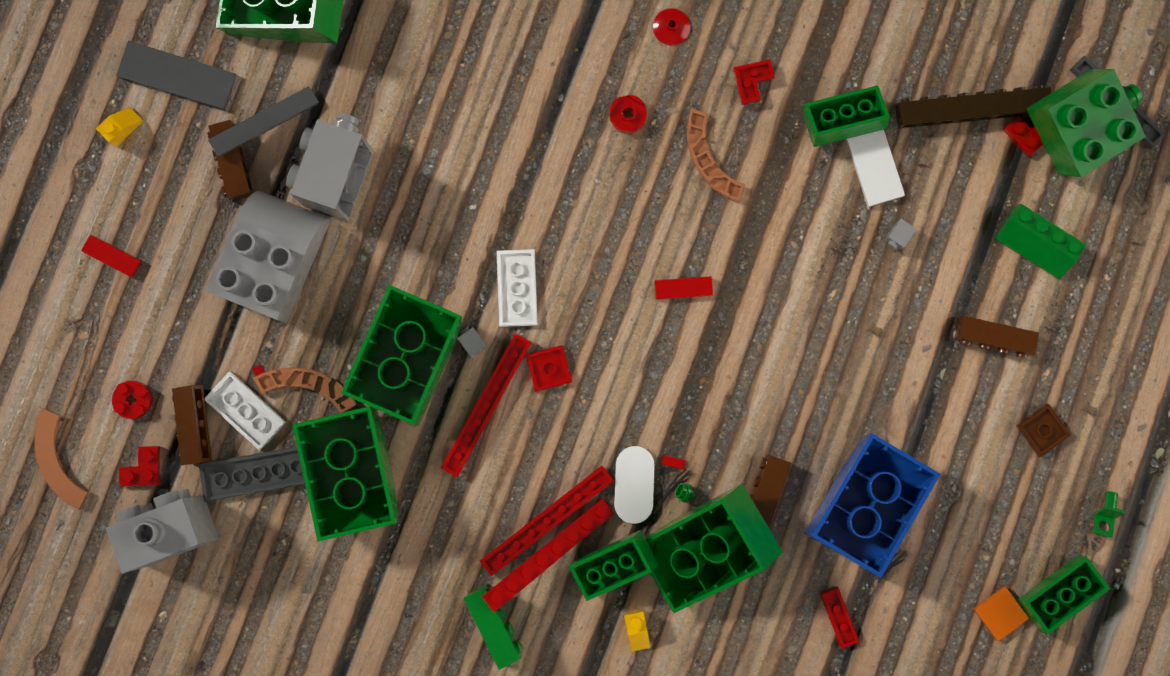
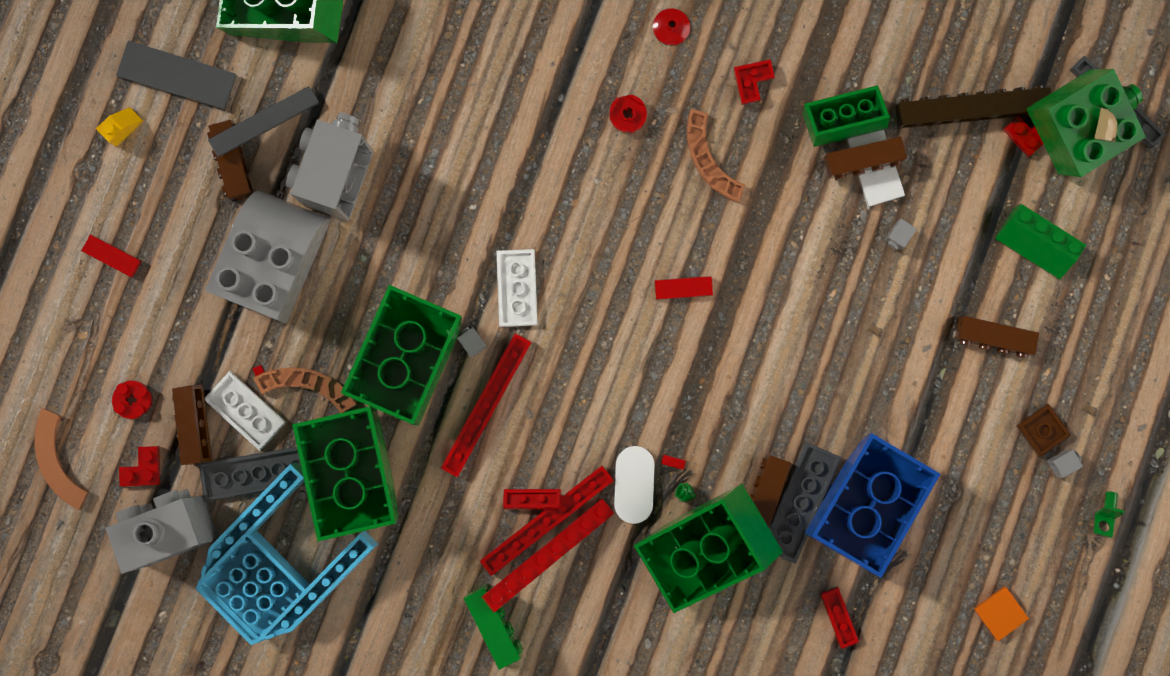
red tile [526,345,572,392] -> none
green brick [568,530,659,601] -> none
yellow slope [624,609,651,652] -> none
green brick [1017,555,1110,635] -> none
none -> medium azure wedge [196,462,378,645]
none -> red tile [503,489,562,510]
none -> dark grey tile [769,442,842,564]
none -> reddish brown brick [823,136,907,181]
none -> light grey brick [1047,450,1083,478]
none -> tan brick [1095,108,1117,142]

